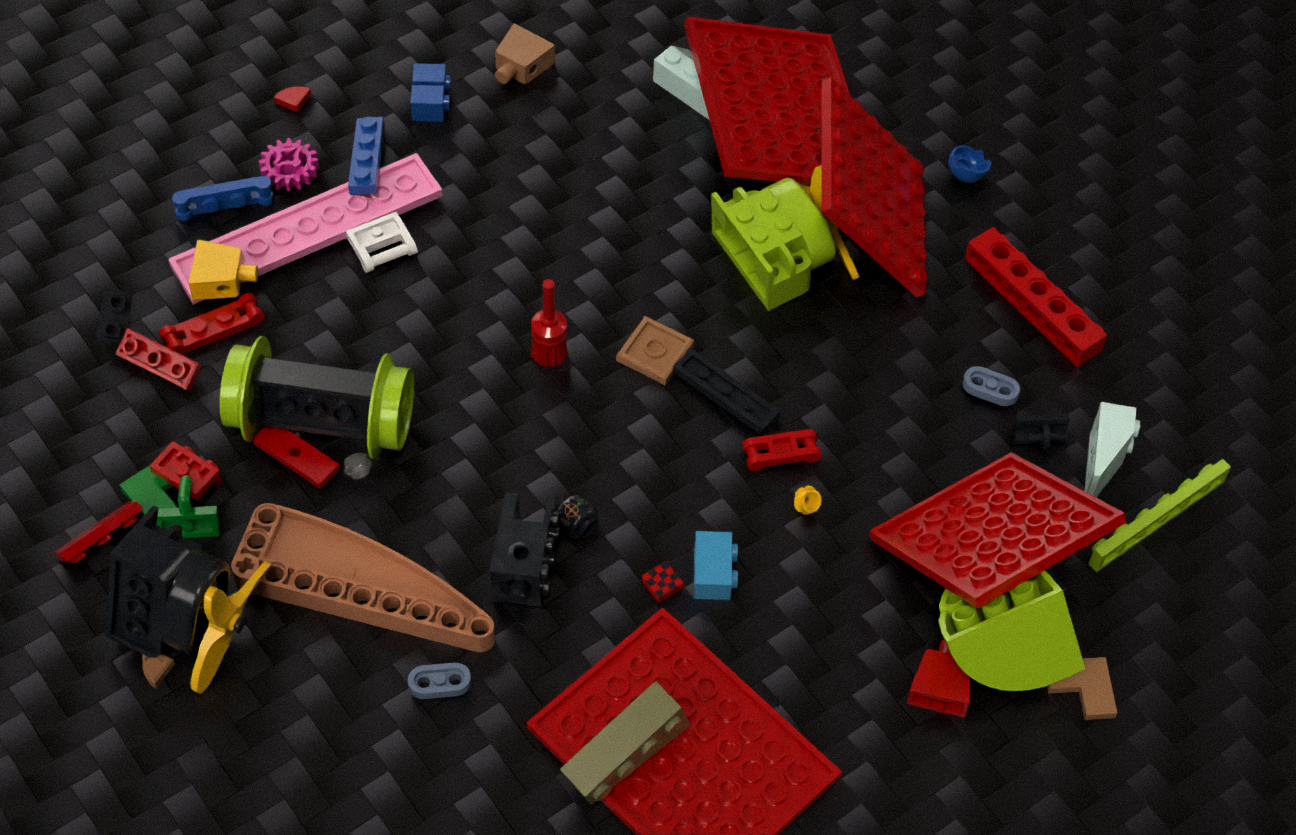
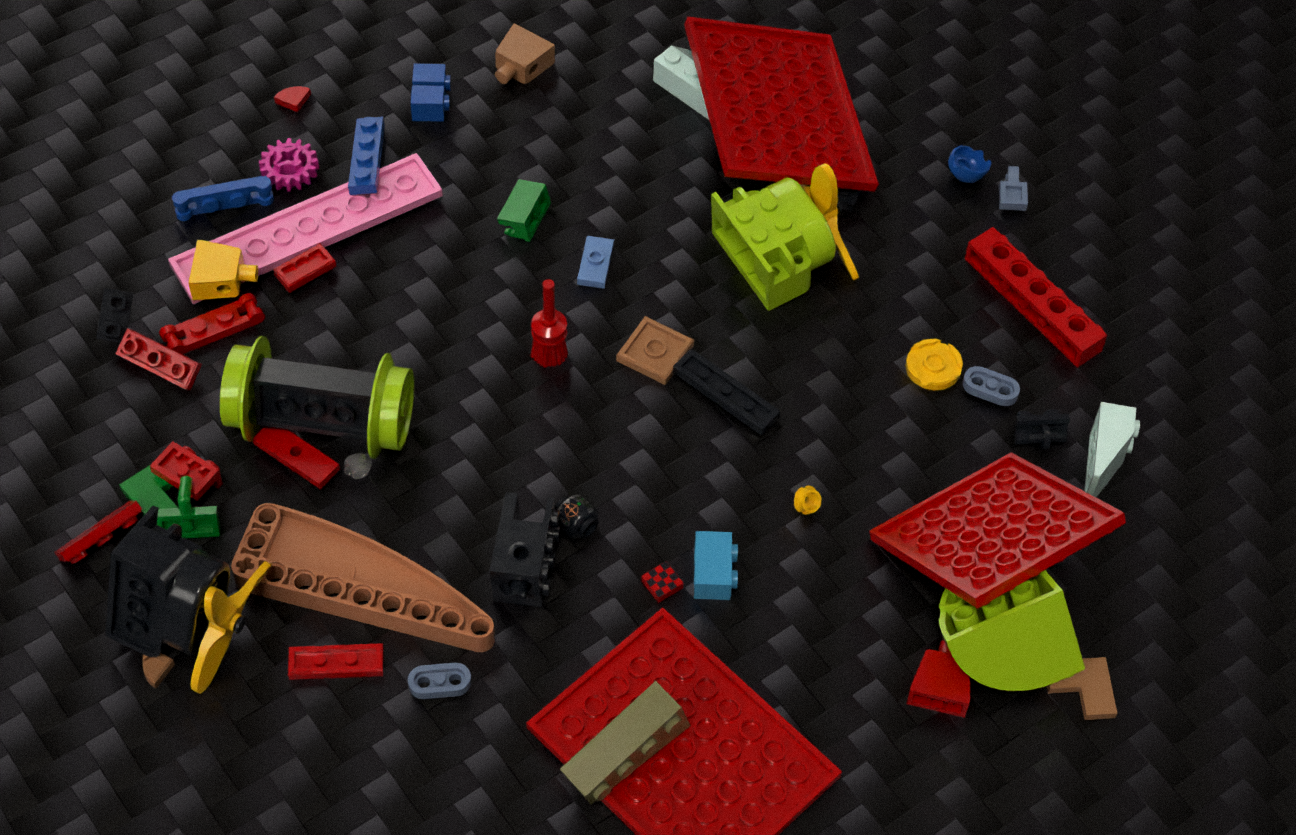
white plate [346,212,418,273] -> none
red plate [742,429,822,471] -> none
red plate [822,77,927,297] -> none
lime plate [1088,459,1231,572] -> none
none -> red plate [273,243,336,293]
none -> red tile [288,643,384,680]
none -> green hinge [497,179,551,242]
none -> medium blue plate [577,236,614,289]
none -> yellow tile [905,339,963,391]
none -> sand blue plate [999,166,1028,211]

